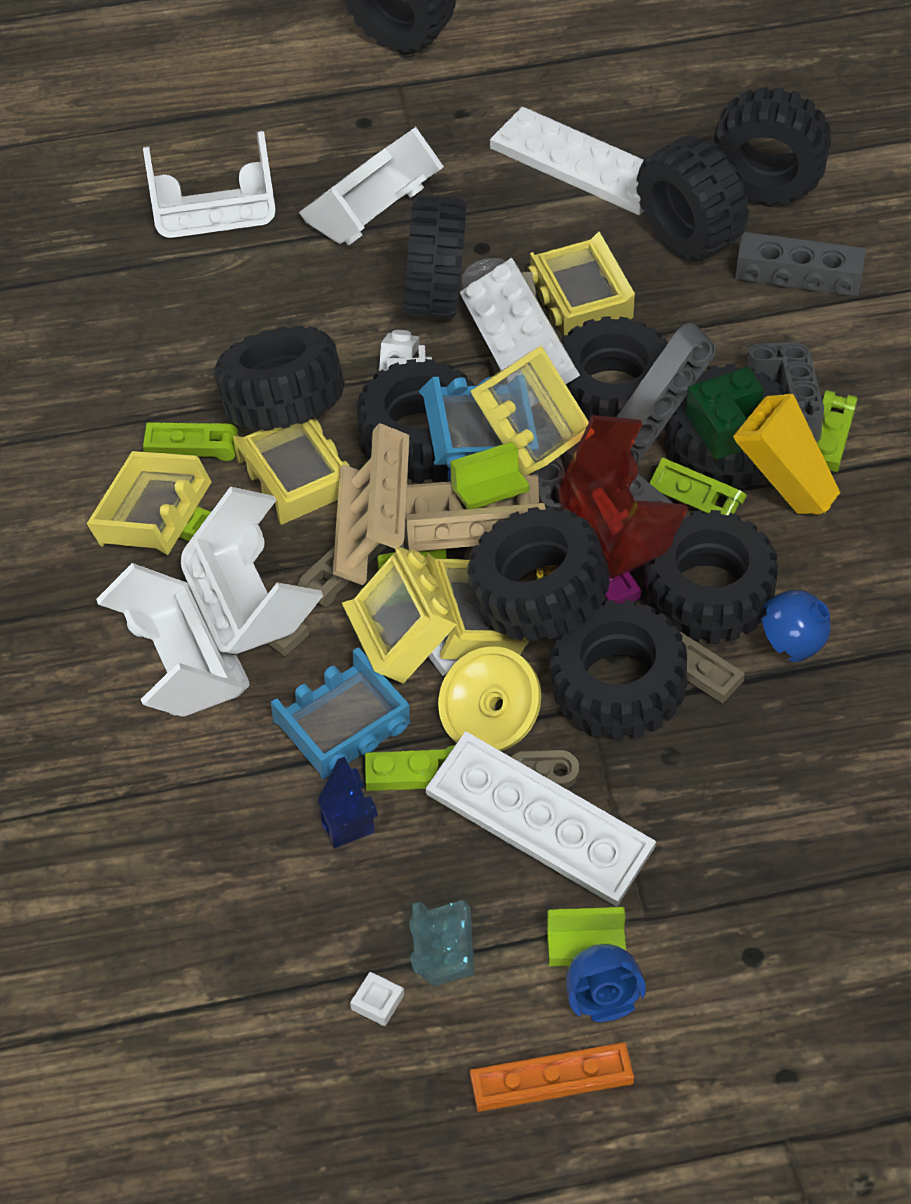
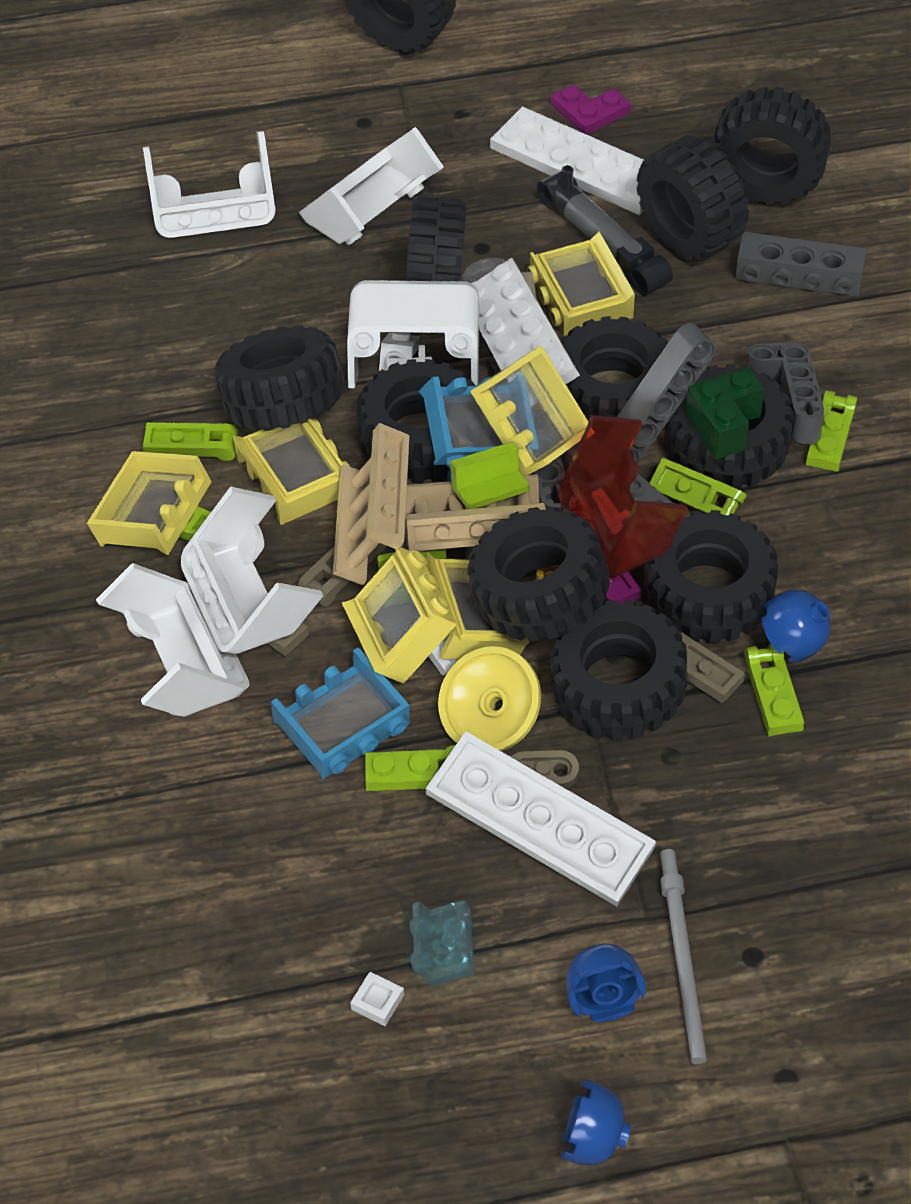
clear blue slope [318,757,378,849] -> none
orange tile [470,1042,634,1112] -> none
lime panel [547,907,626,966] -> none
yellow slope [733,394,840,515] -> none
none -> white windscreen [347,281,479,388]
none -> black piece [537,165,673,296]
none -> magenta plate [550,84,631,135]
none -> blue cylinder [560,1079,631,1166]
none -> light grey bar [660,849,707,1064]
none -> lime plate [744,644,805,736]

